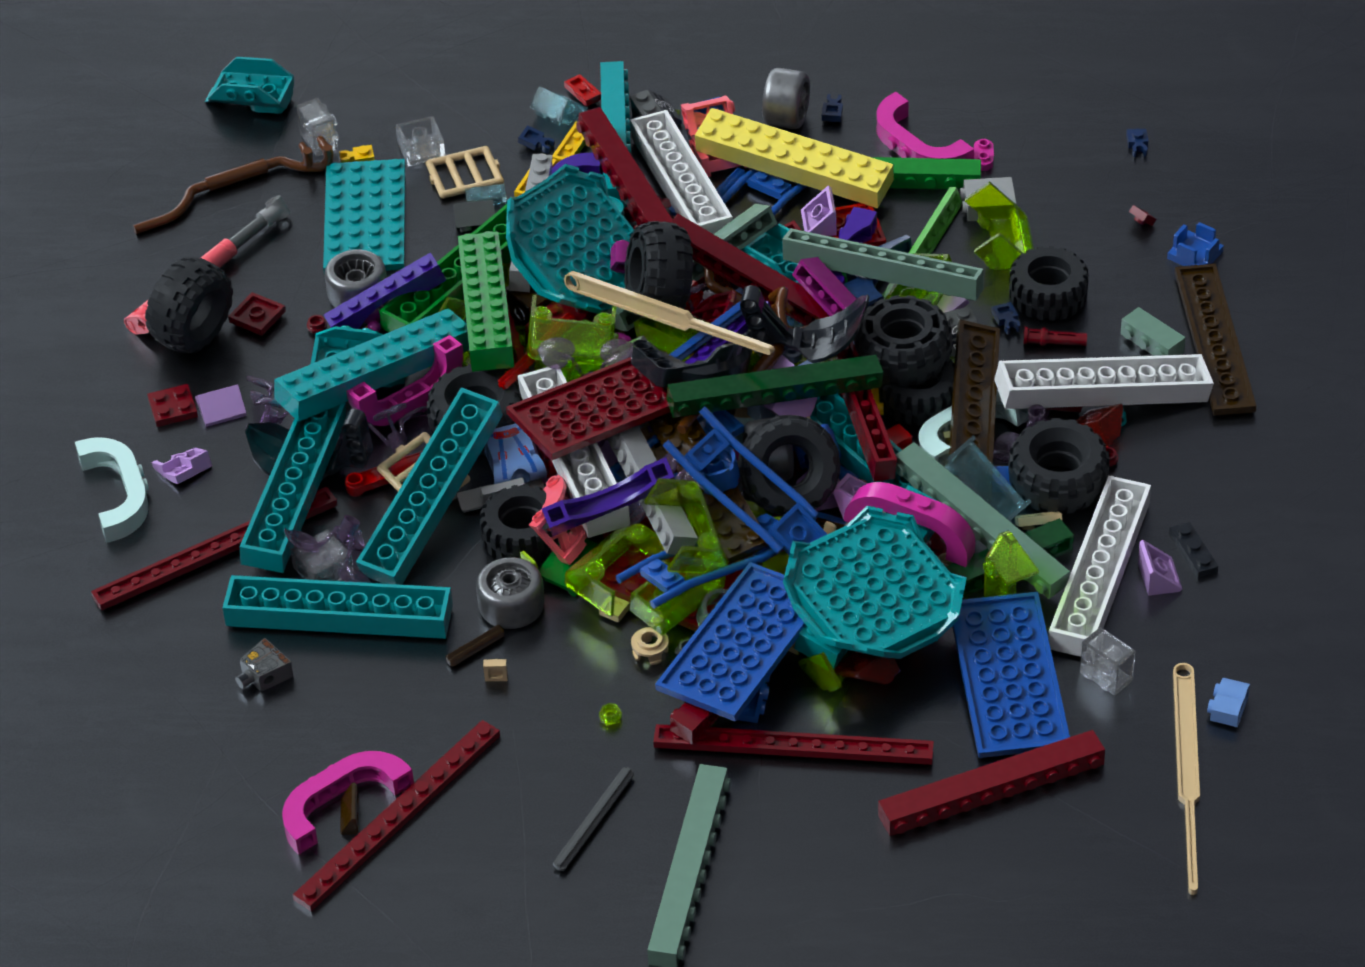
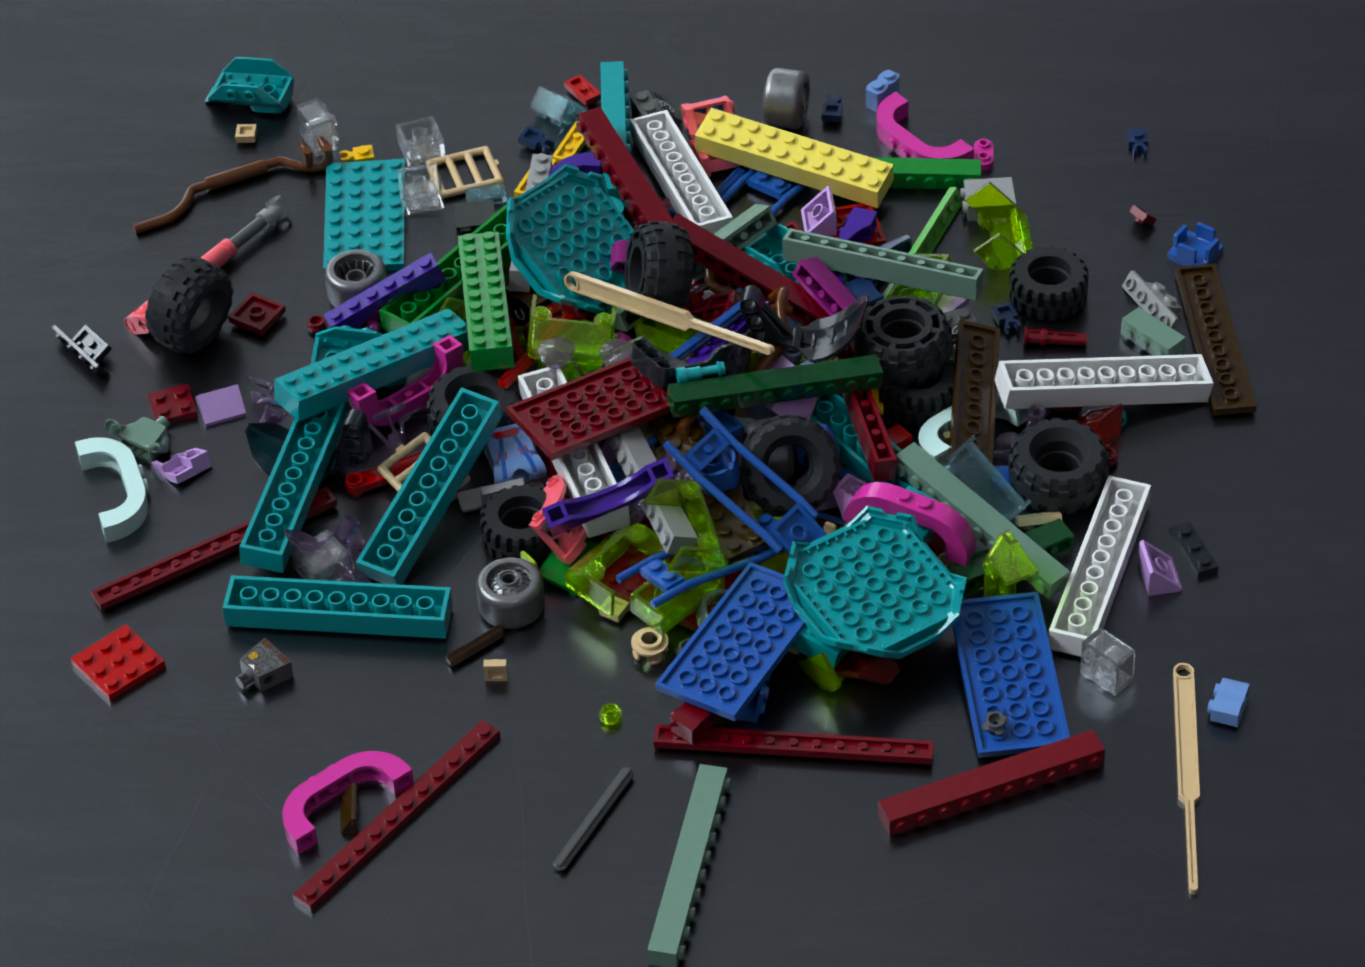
none -> bracket [52,324,112,378]
none -> red plate [70,624,166,701]
none -> sand green torso [104,416,170,464]
none -> tan plate [235,124,257,143]
none -> clear brick [397,163,444,215]
none -> teal piece [675,361,726,383]
none -> medium blue brick [866,69,900,112]
none -> dark grey plate [982,711,1008,735]
none -> light grey bracket [1122,270,1182,329]

